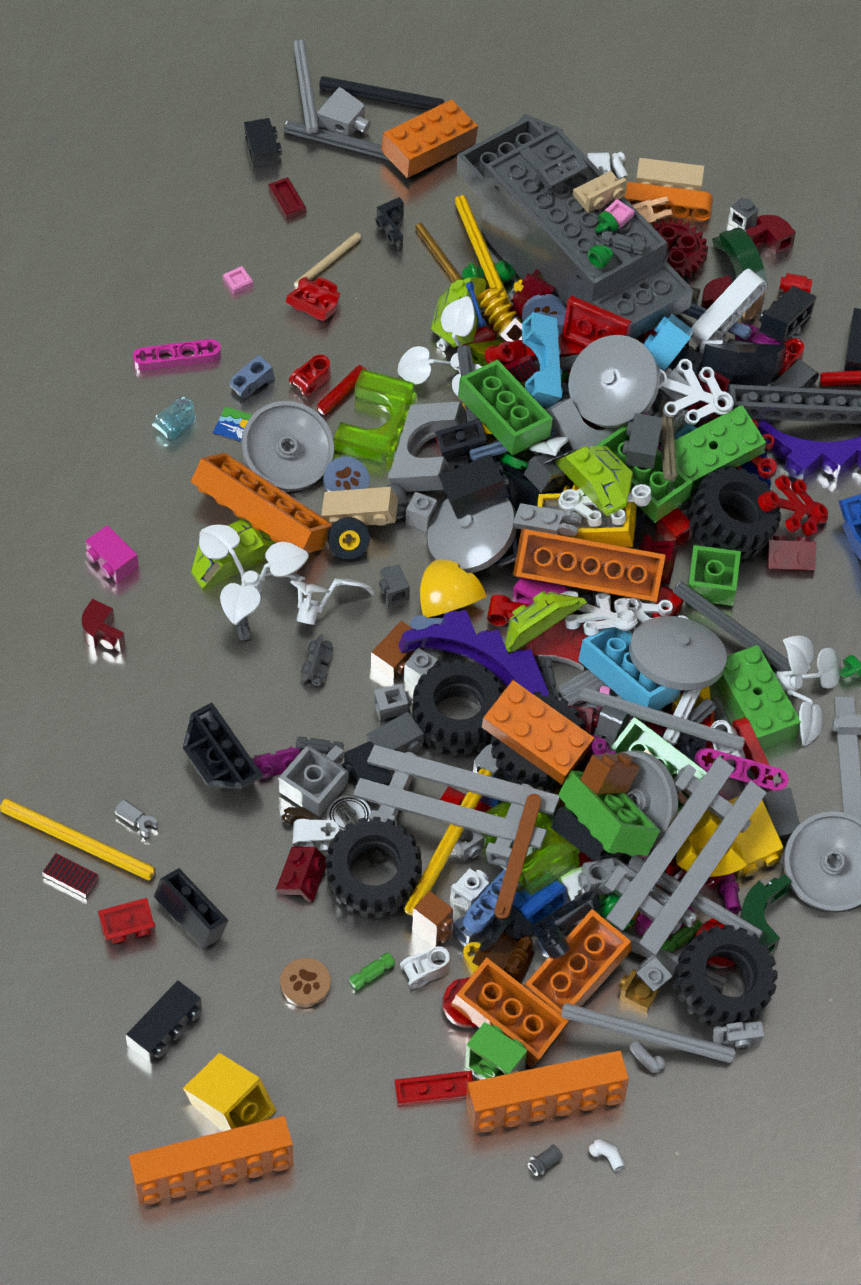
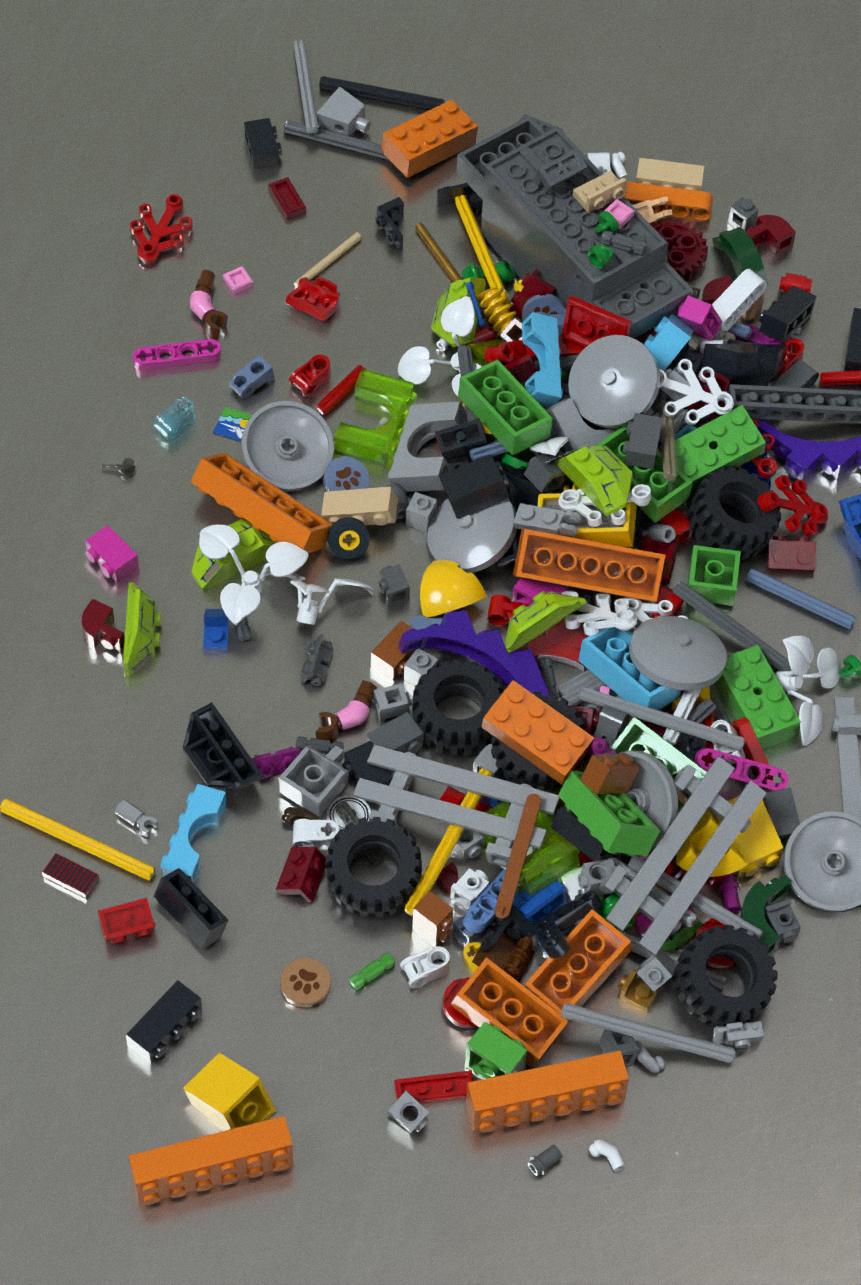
none -> clear smoke hand [101,458,136,476]
none -> lime wedge [123,582,161,676]
none -> red plant [130,194,193,263]
none -> medium azure arch [160,784,226,883]
none -> reddish brown piece [190,270,228,340]
none -> blue slope [203,609,229,652]
none -> piece [315,680,377,743]
none -> light grey brick [387,1091,429,1133]
none -> dark red tile [436,862,458,897]
none -> black bracket [437,182,483,216]
none -> dark grey brick [599,1029,640,1067]
none -> light grey bar [639,522,676,543]
none -> dark pink brick [678,295,723,341]
none -> sand blue axle [746,568,856,629]
none -> dark grey brick [764,899,801,943]

